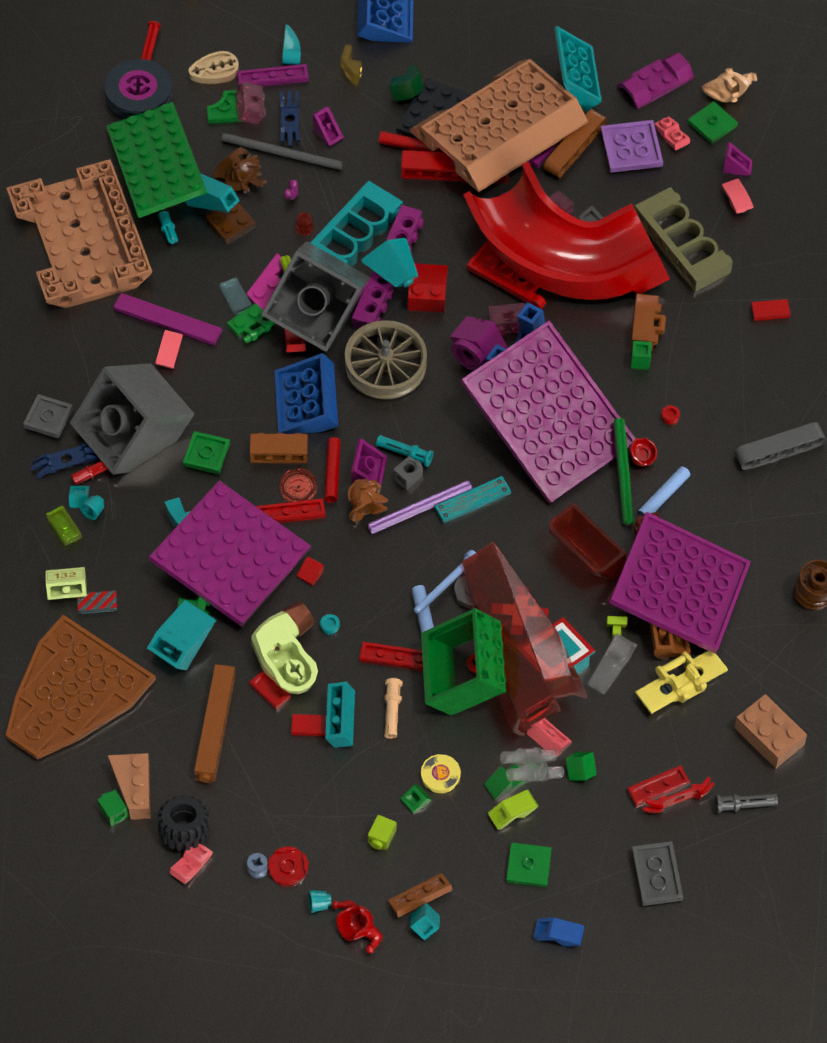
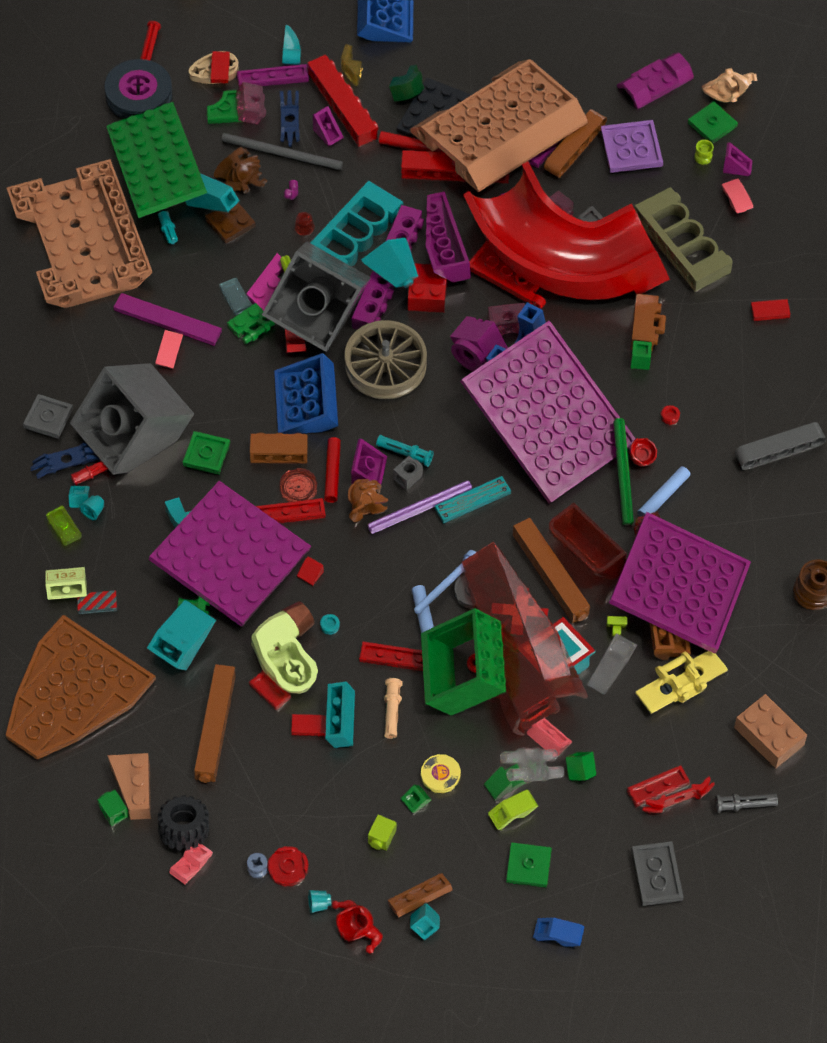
teal slope [554,26,602,112] -> none
coral slope [654,116,690,150] -> none
none -> red tile [211,51,230,83]
none -> red brick [307,55,379,147]
none -> magenta wedge [426,192,471,282]
none -> dark orange brick [513,518,590,623]
none -> lime wheel [694,140,714,165]

